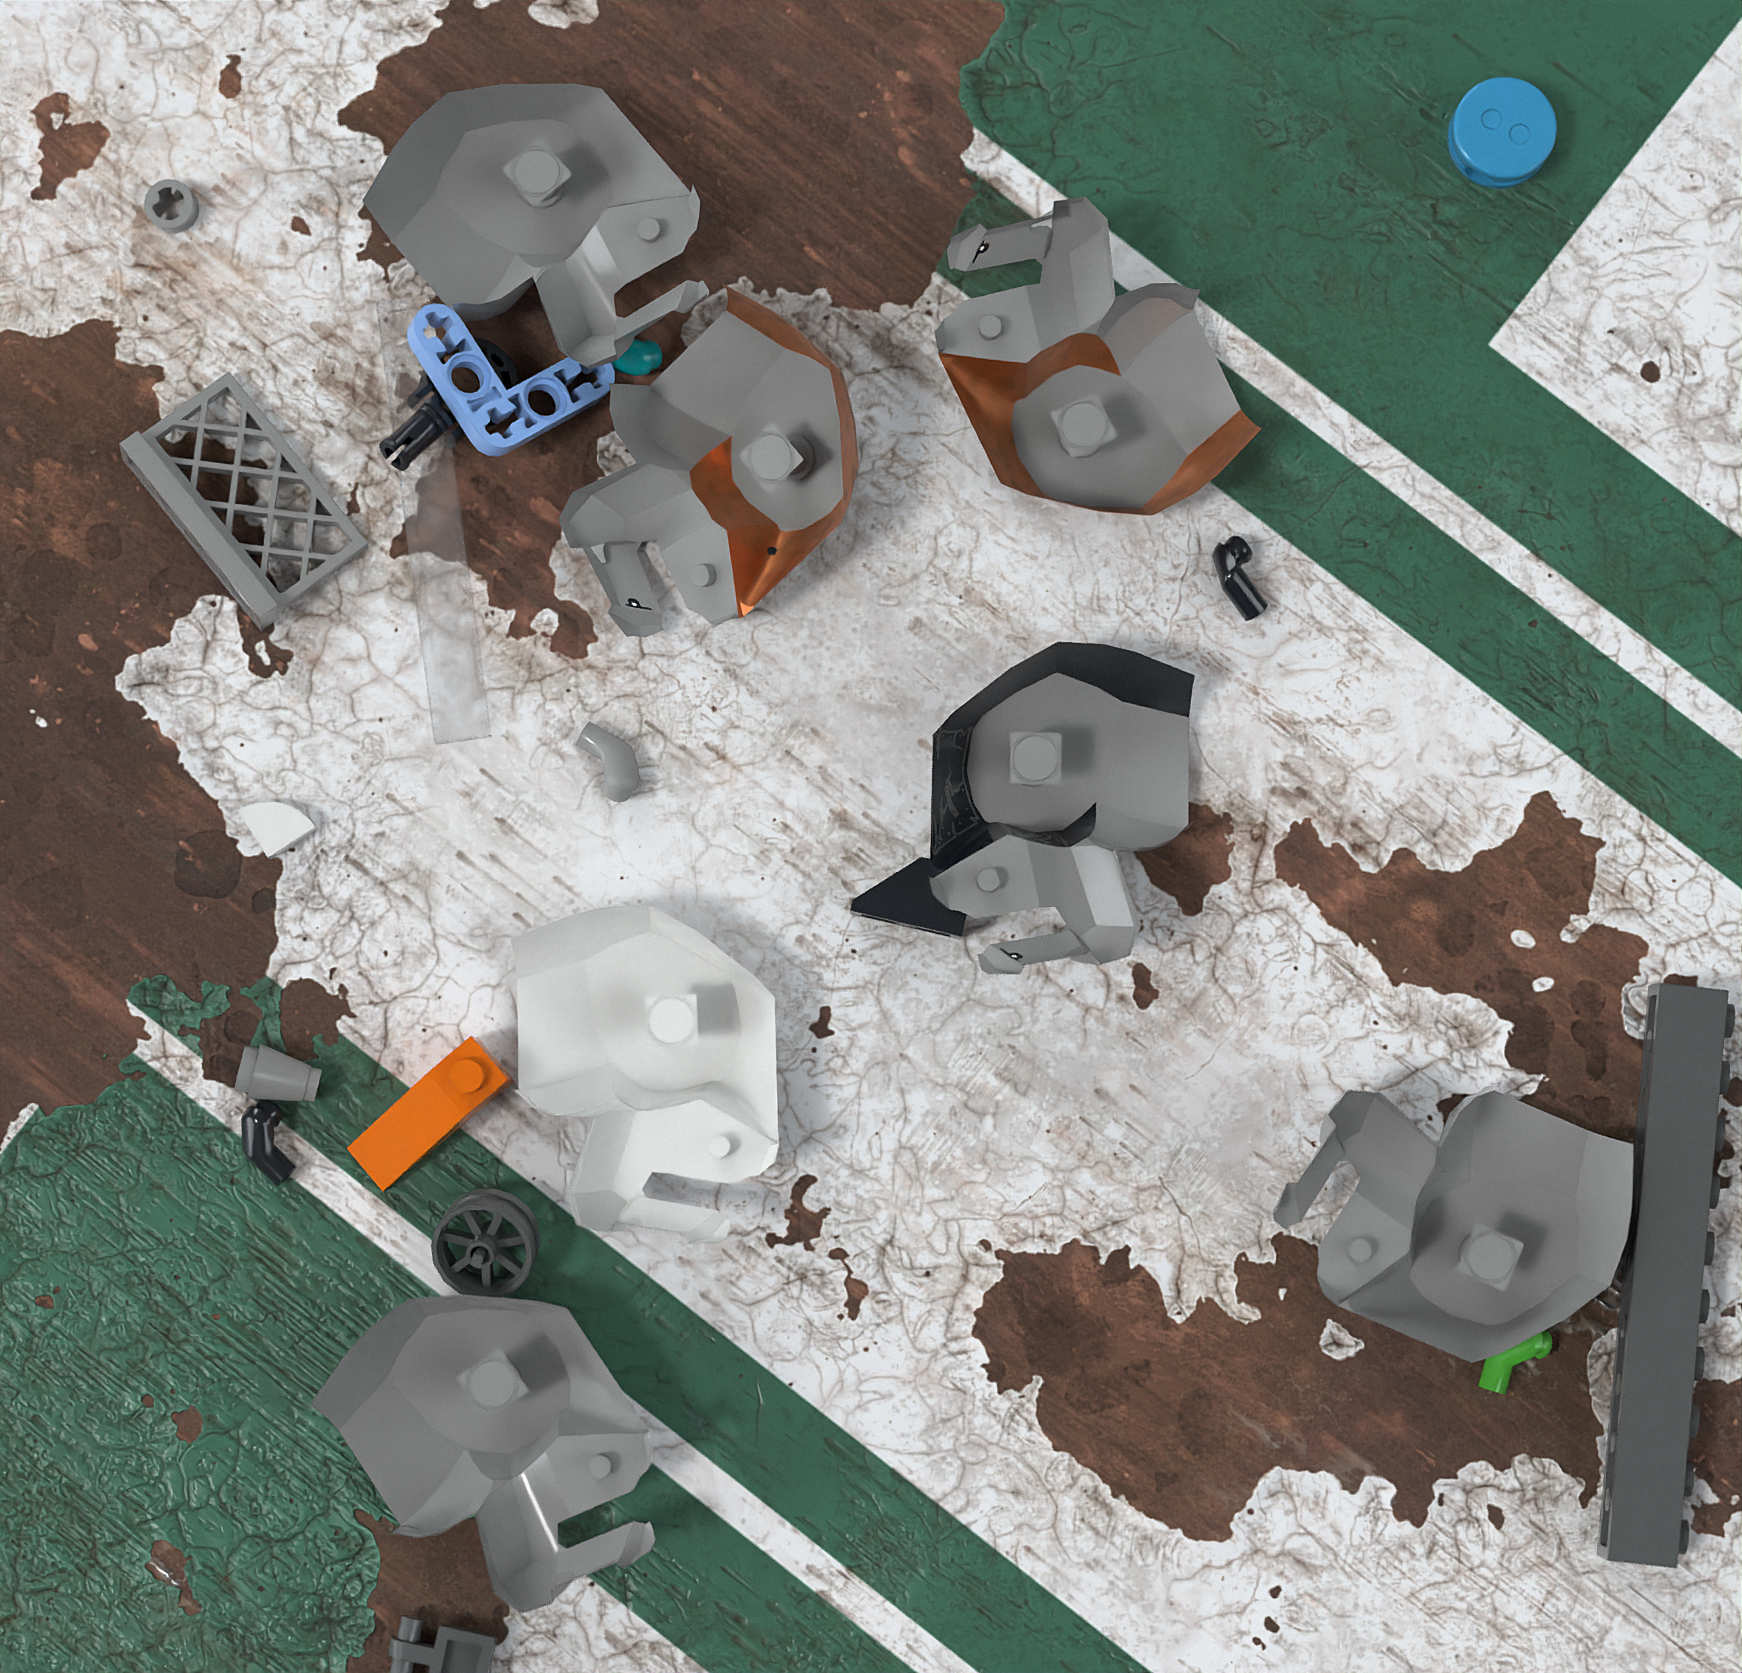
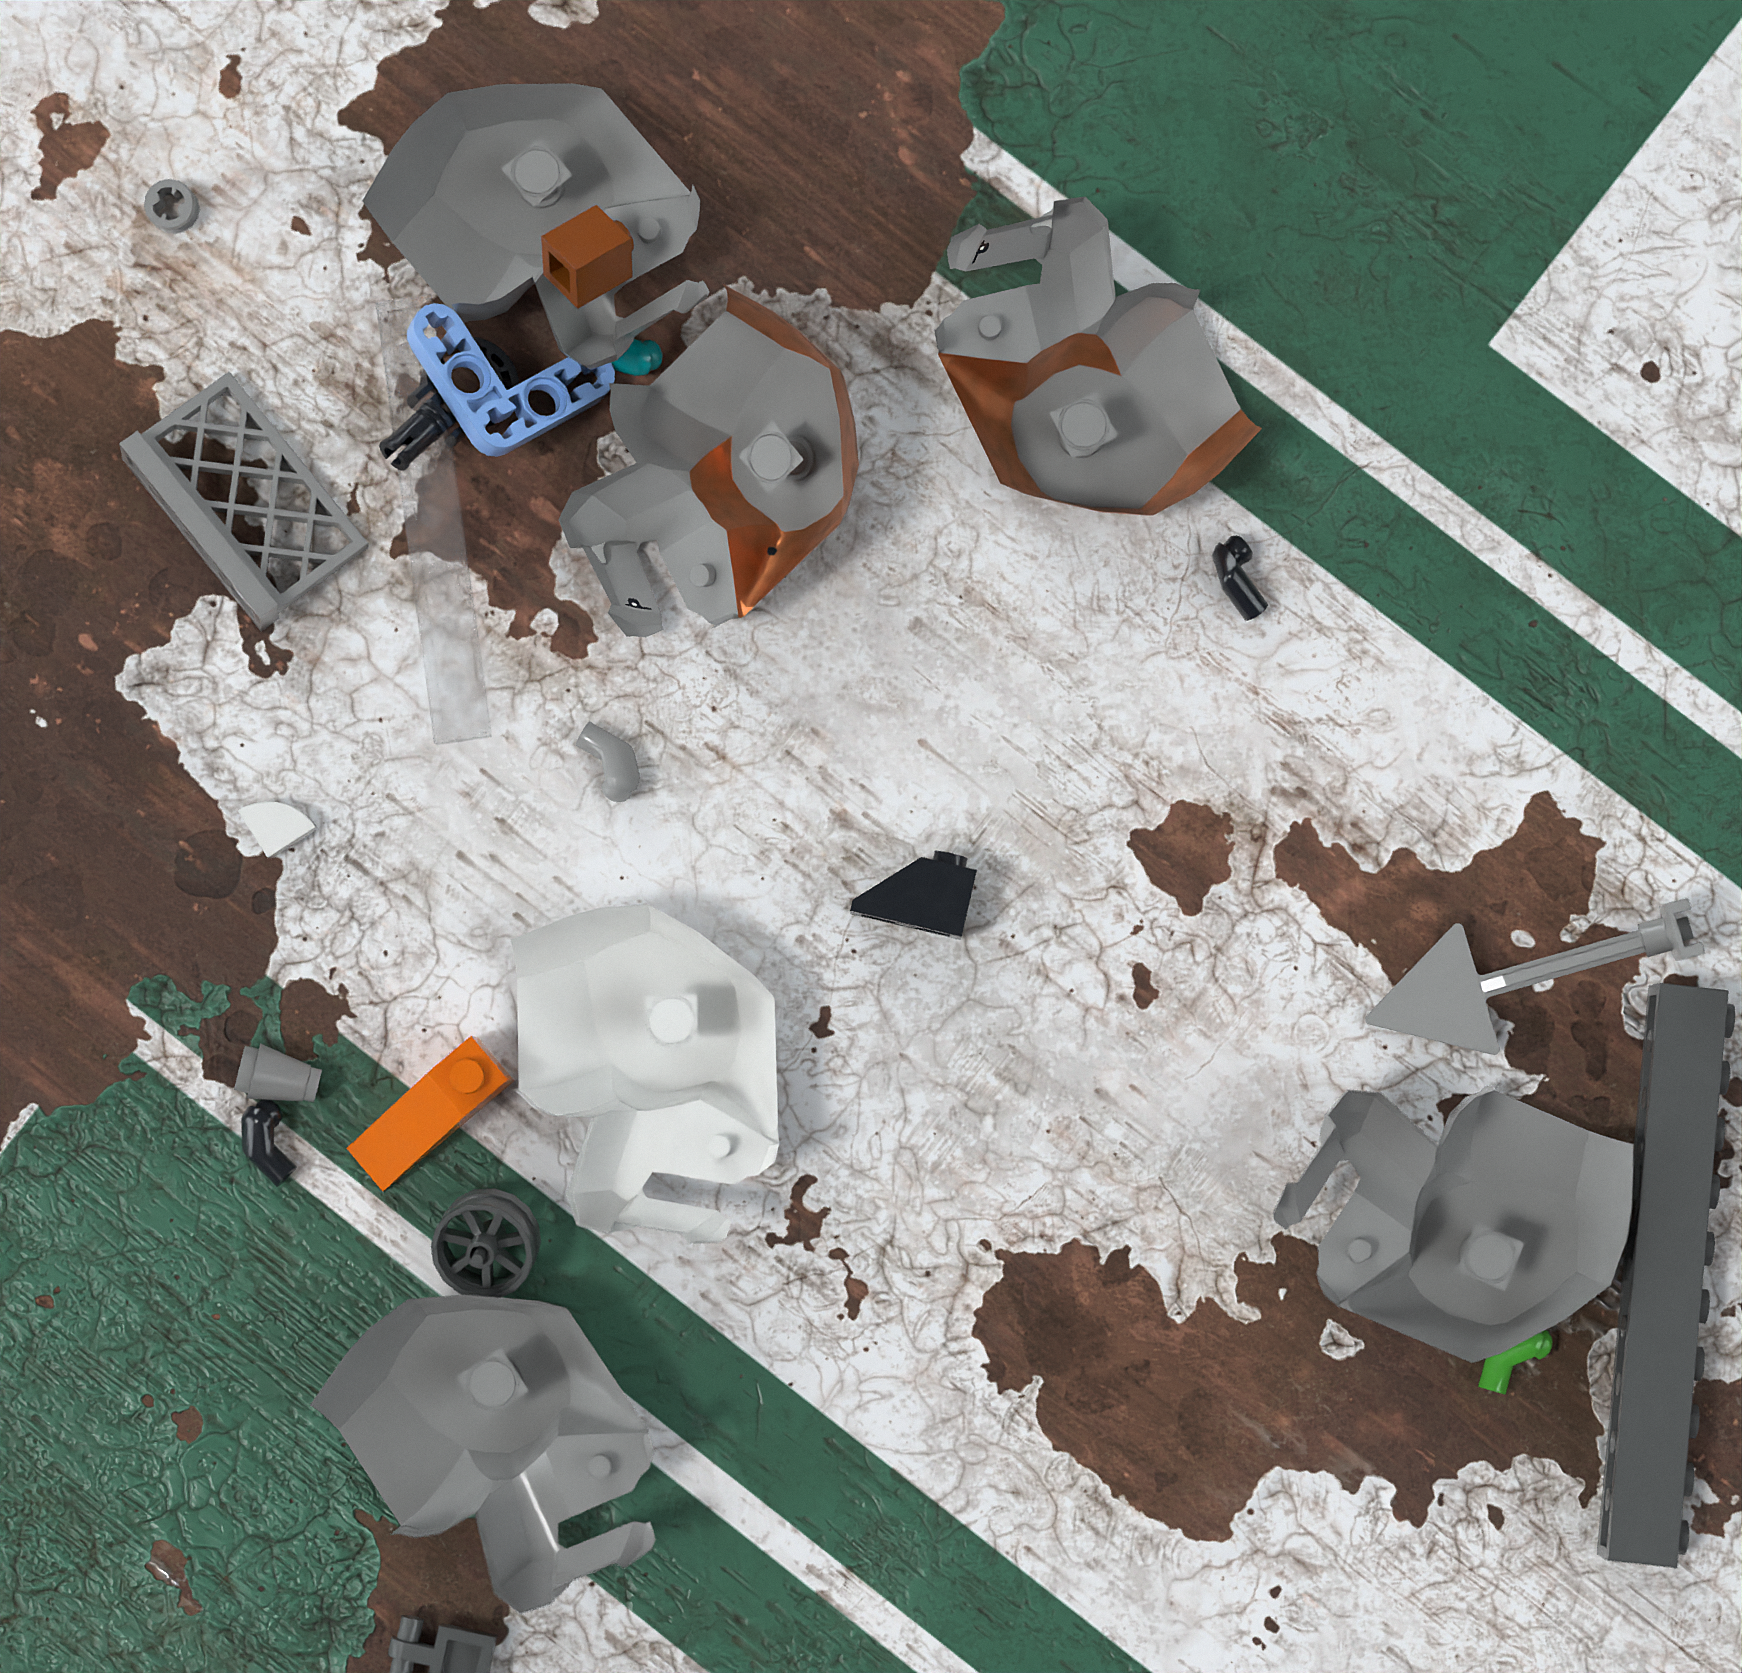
light grey piece [929,641,1195,974] -> none
dark azure head [1447,77,1557,189] -> none
none -> dark orange brick [541,205,634,309]
none -> light grey piece [1365,898,1705,1055]

